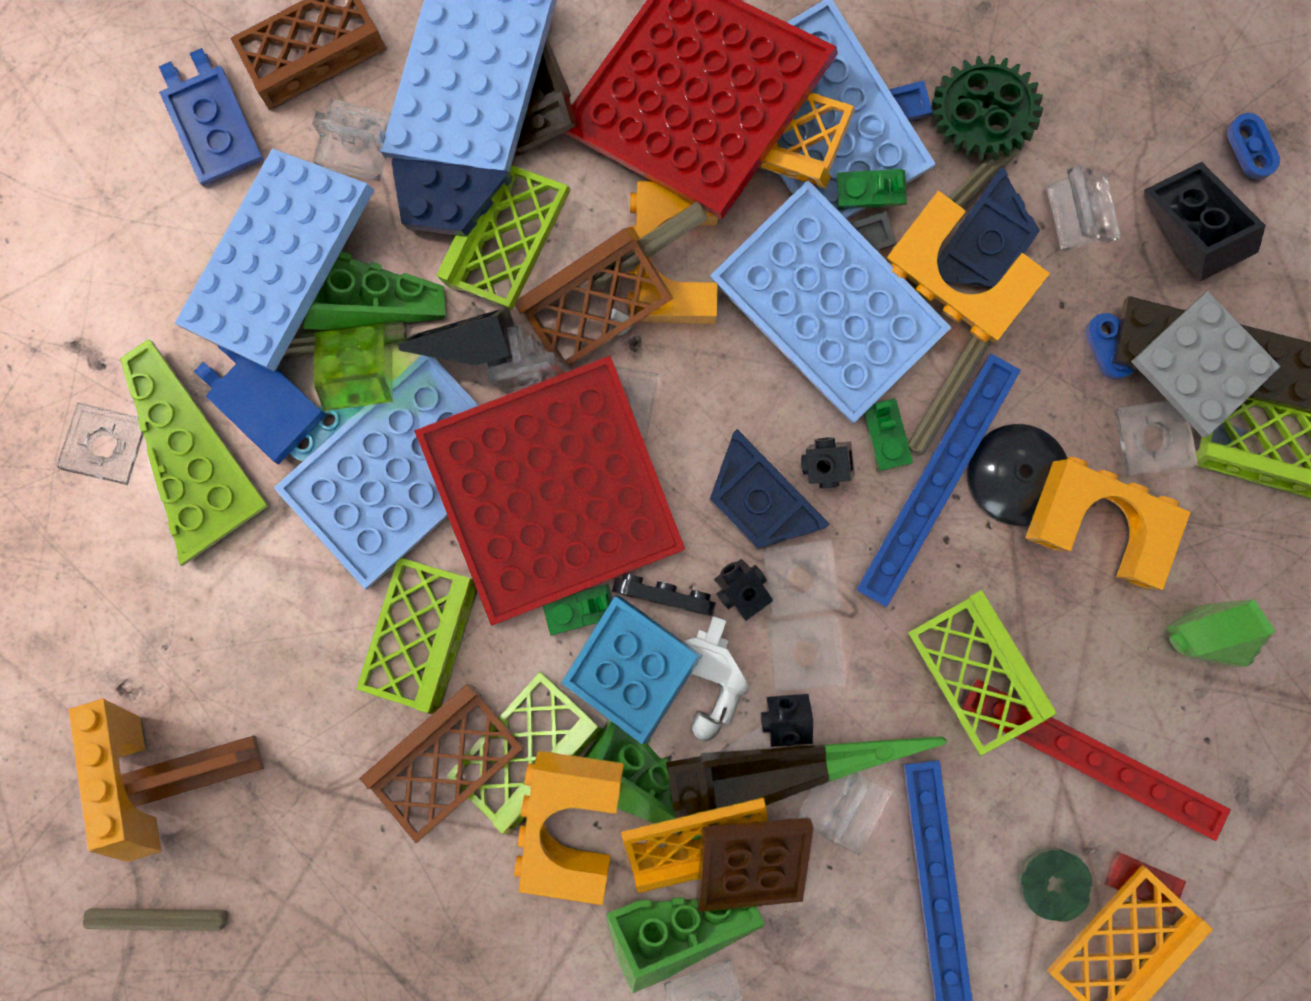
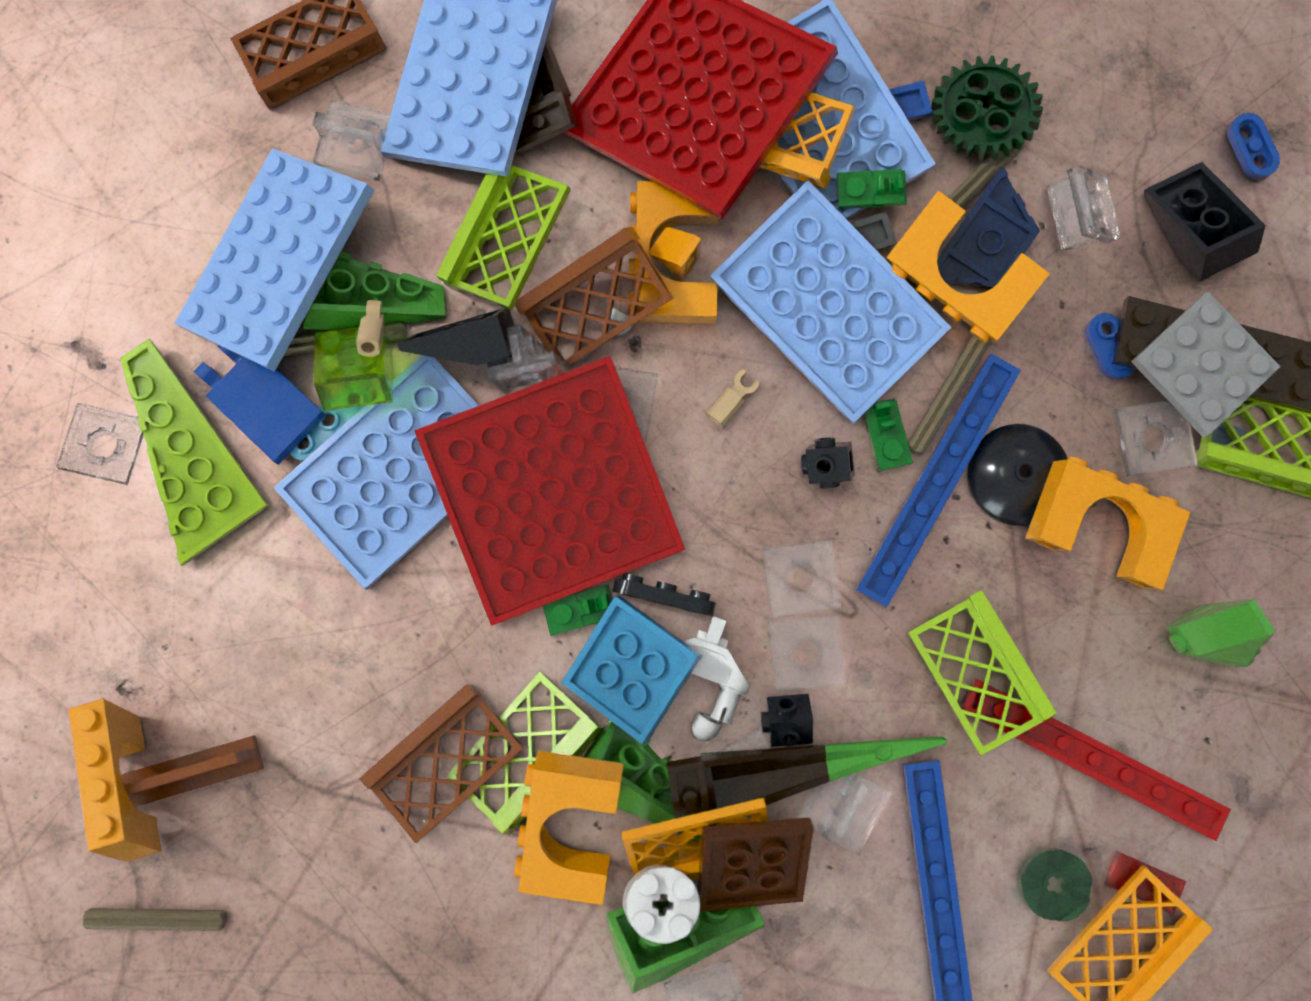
blue tile [159,48,264,186] -> none
lime fence [356,558,477,714] -> none
dark blue wing [392,158,513,237] -> none
dark tan axle [593,202,708,290] -> none
dark blue wing [710,429,829,550] -> none
black brick [714,559,774,621] -> none
none -> tan bar [356,300,384,357]
none -> white brick [623,865,700,943]
none -> light orange slope [649,227,701,282]
none -> tan bar [705,369,760,428]

